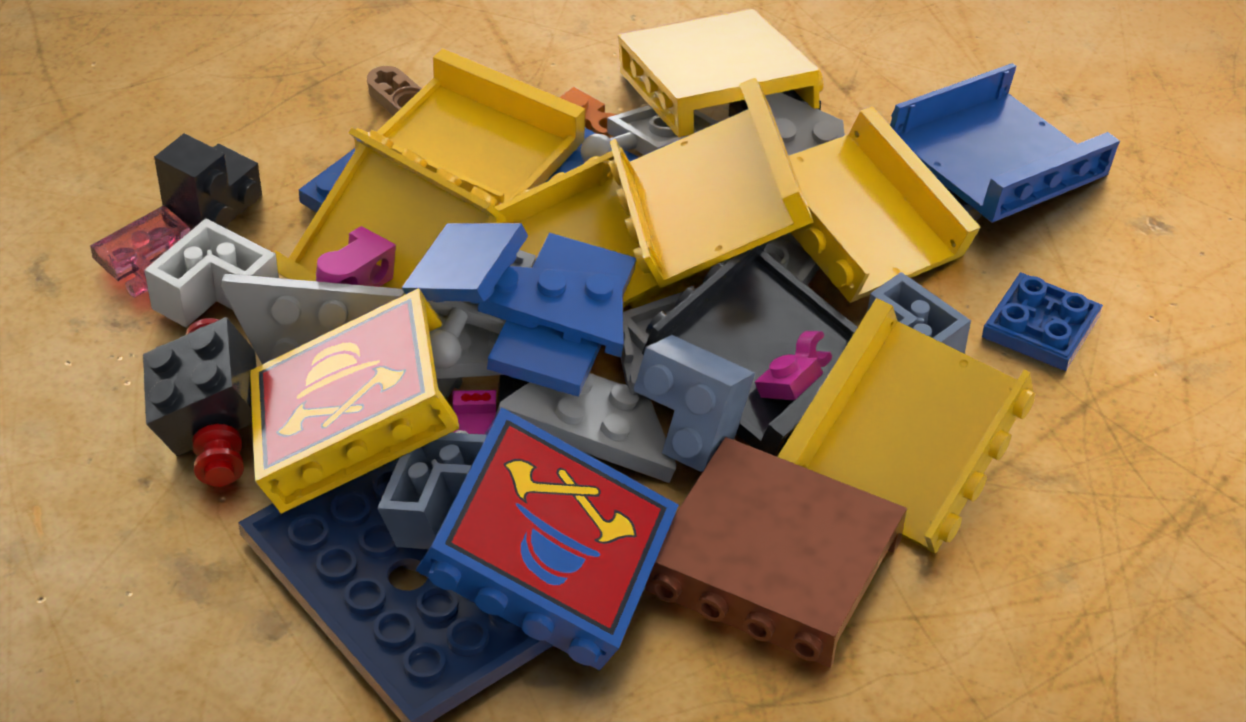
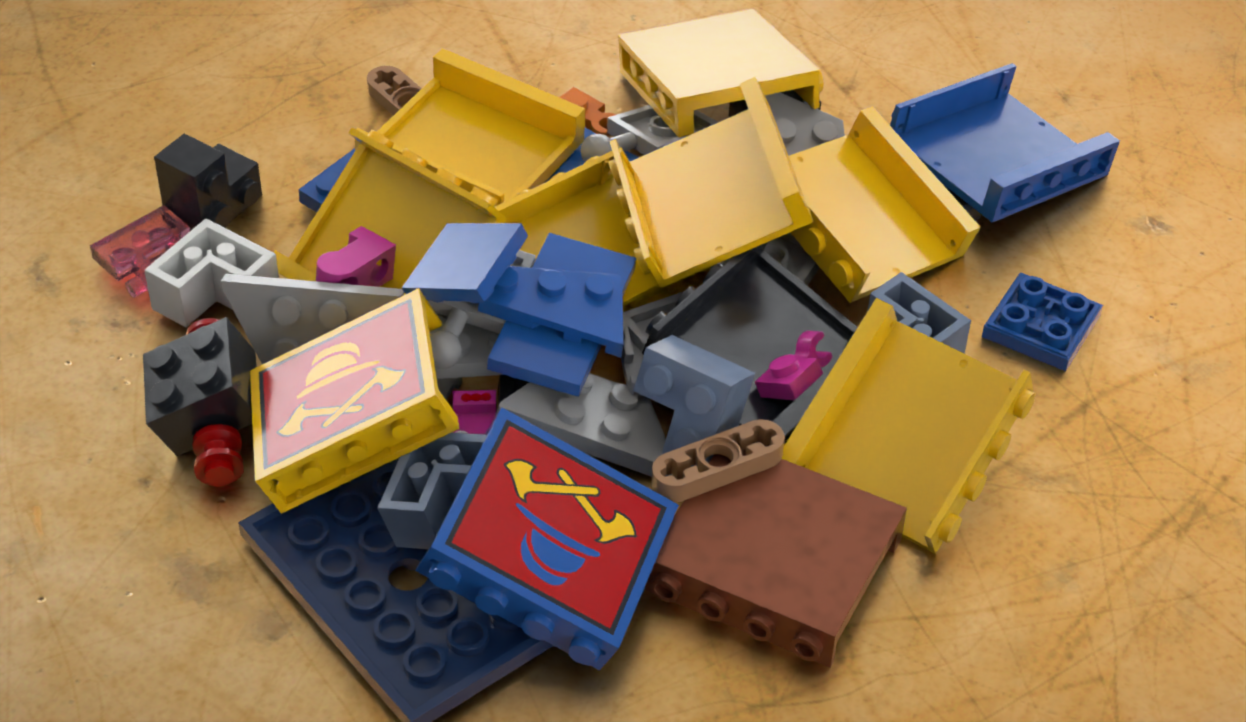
none -> medium nougat beam [651,419,785,502]

